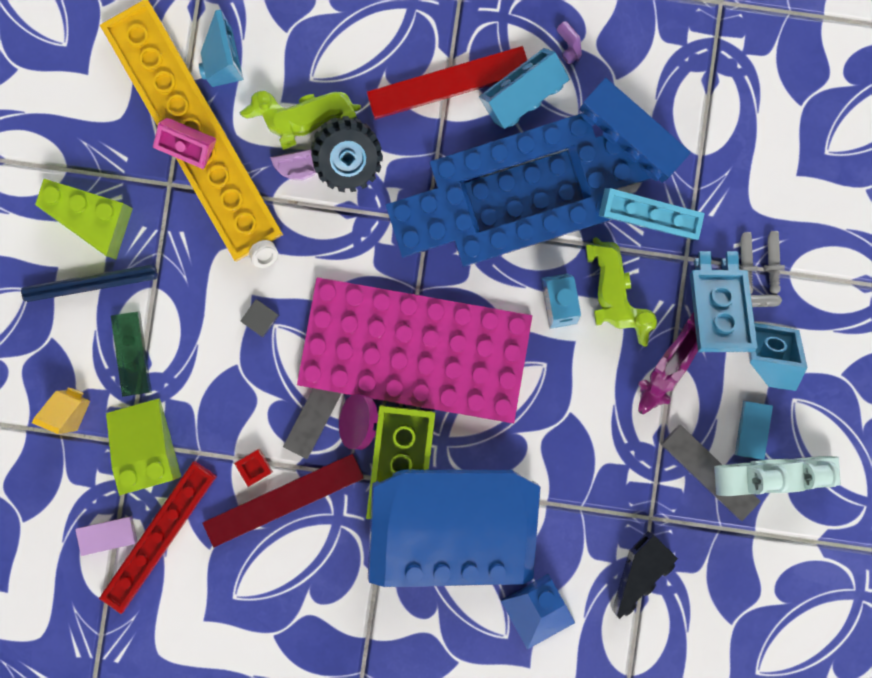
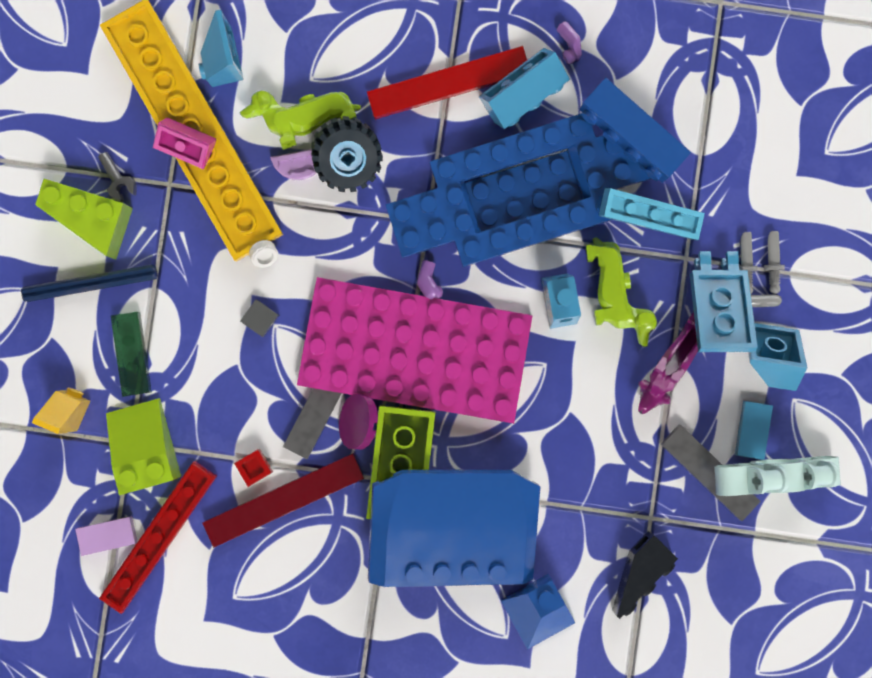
none -> flat silver bar [98,152,137,203]
none -> medium lavender arm [417,260,443,299]

